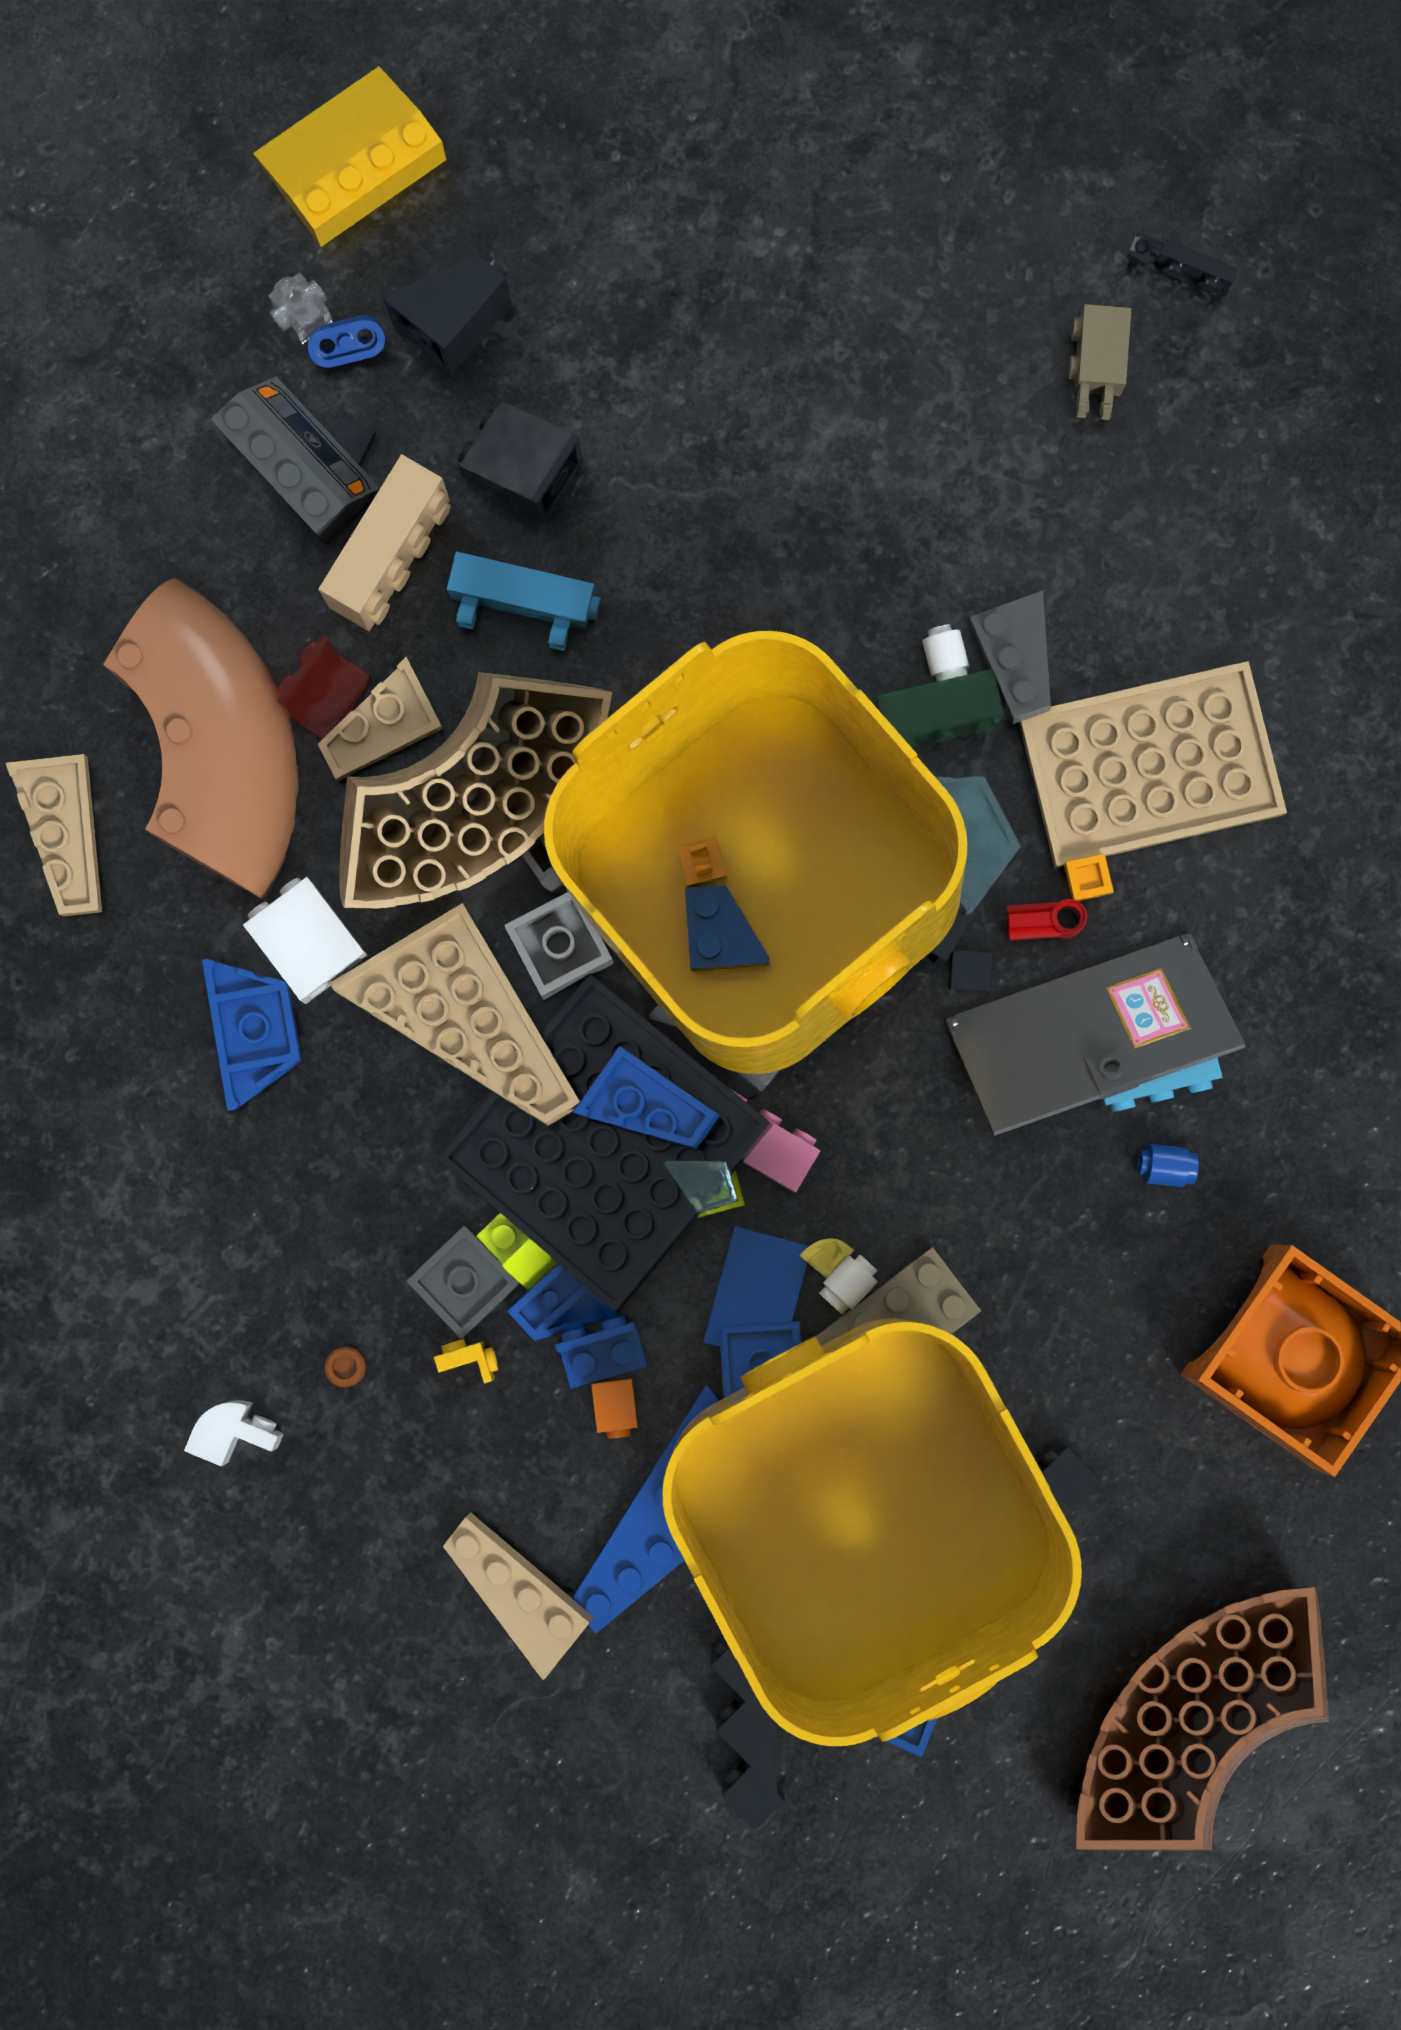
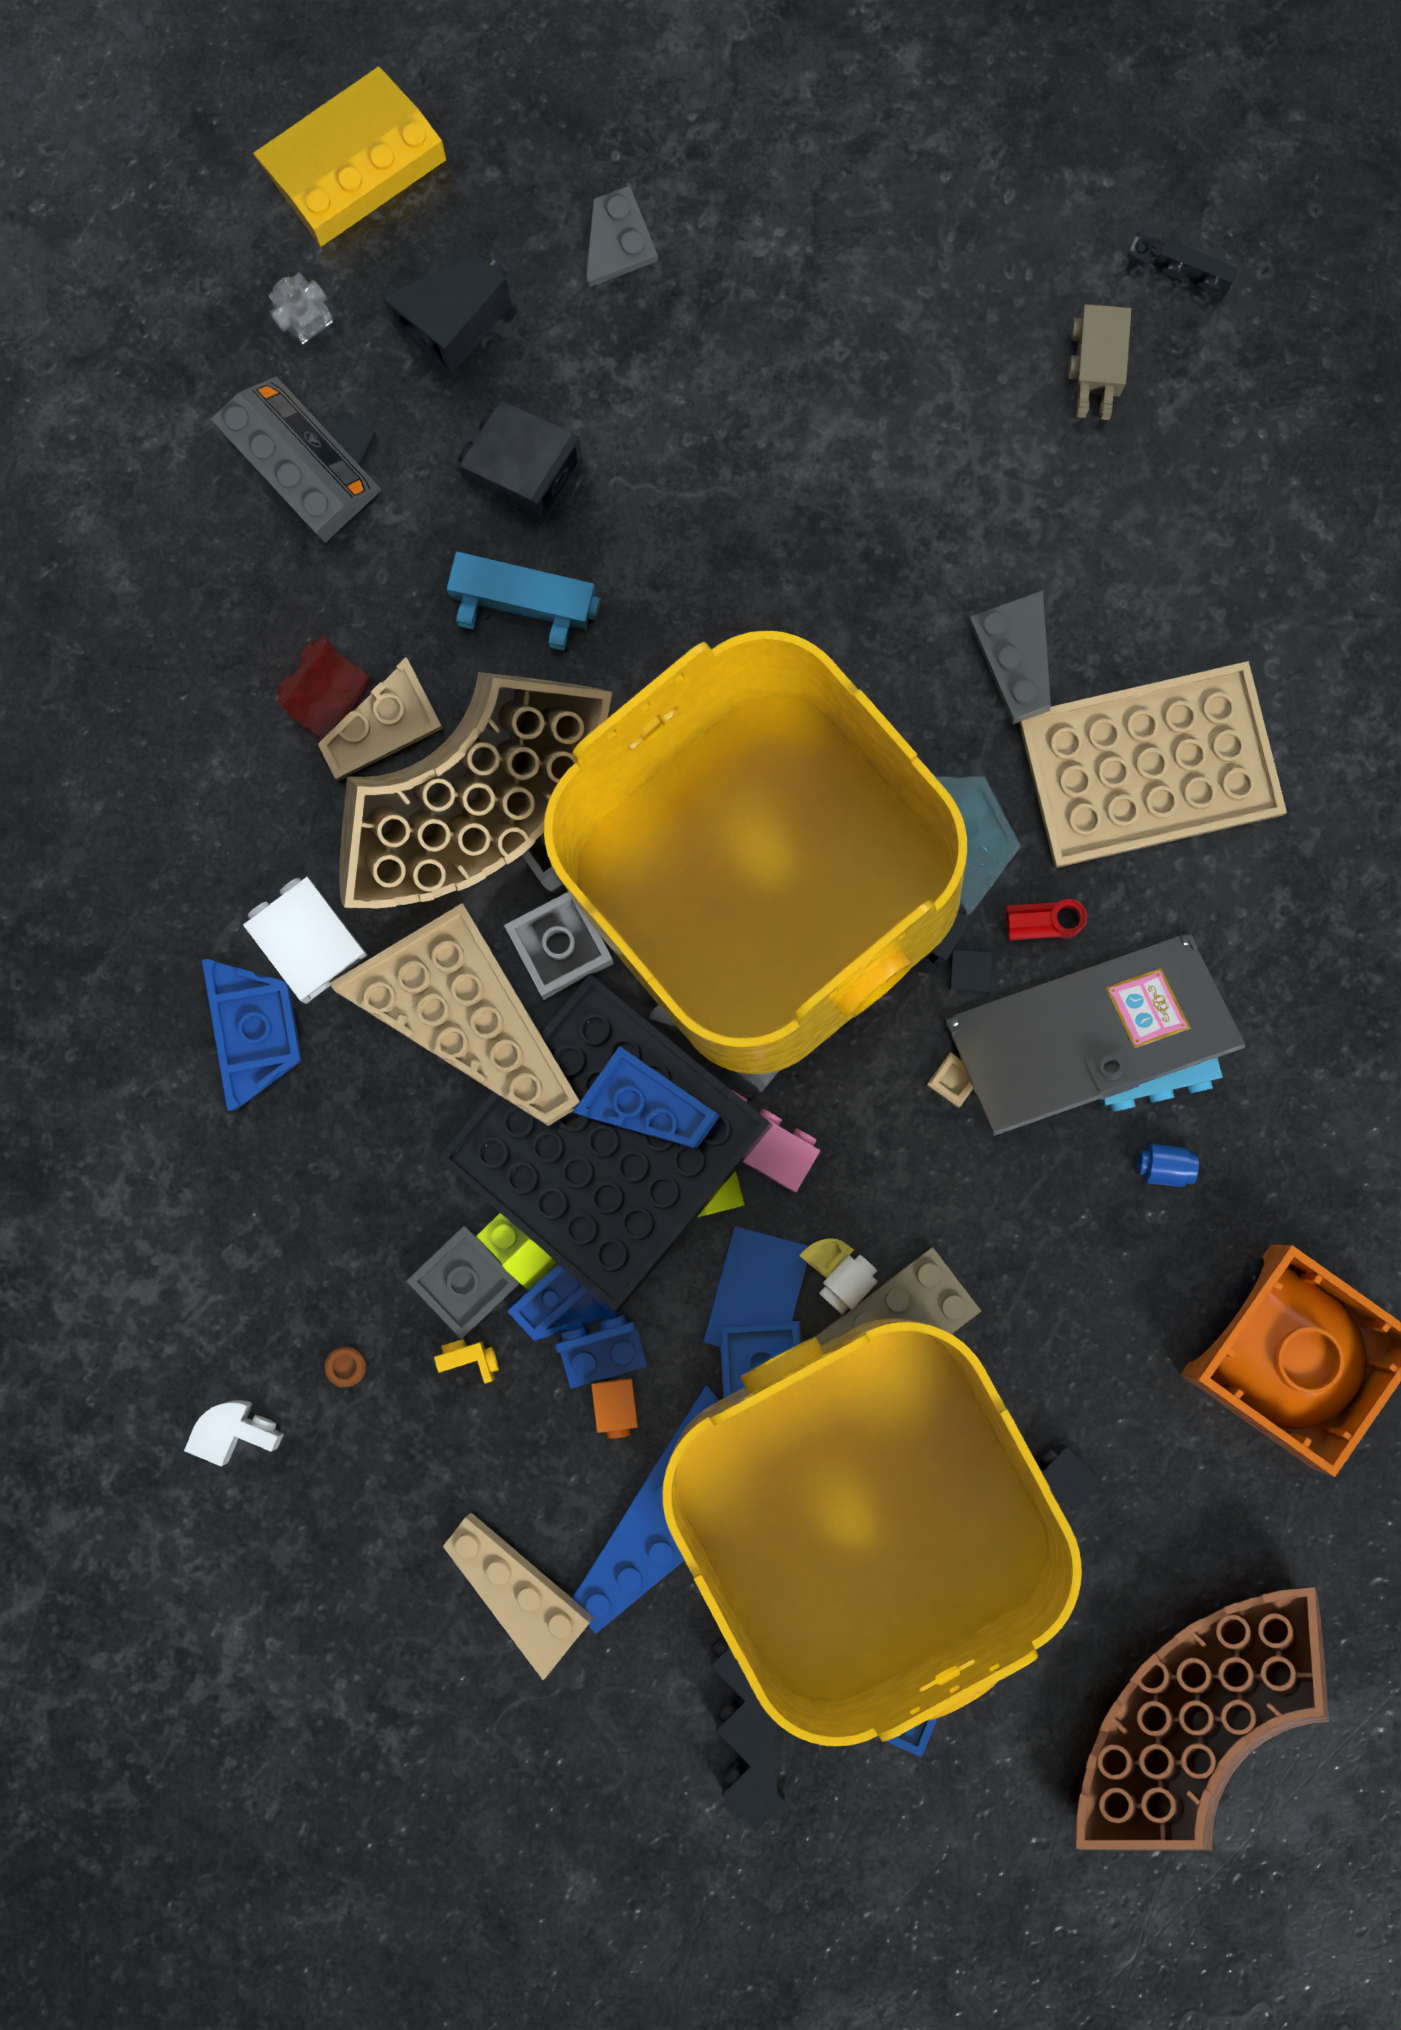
tan wing [6,754,102,916] -> none
nougat brick [103,578,299,902] -> none
blue plate [307,315,385,368] -> none
tan brick [318,454,451,631] -> none
clear light blue piece [664,1161,738,1214] -> none
light orange tile [677,837,727,888] -> none
blue wing [685,885,770,971] -> none
clear green brick [875,669,1004,749] -> none
white brick [922,624,969,685] -> none
light orange tile [1064,853,1113,901] -> none
none -> dark grey wing [586,186,658,287]
none -> tan tile [927,1052,973,1108]

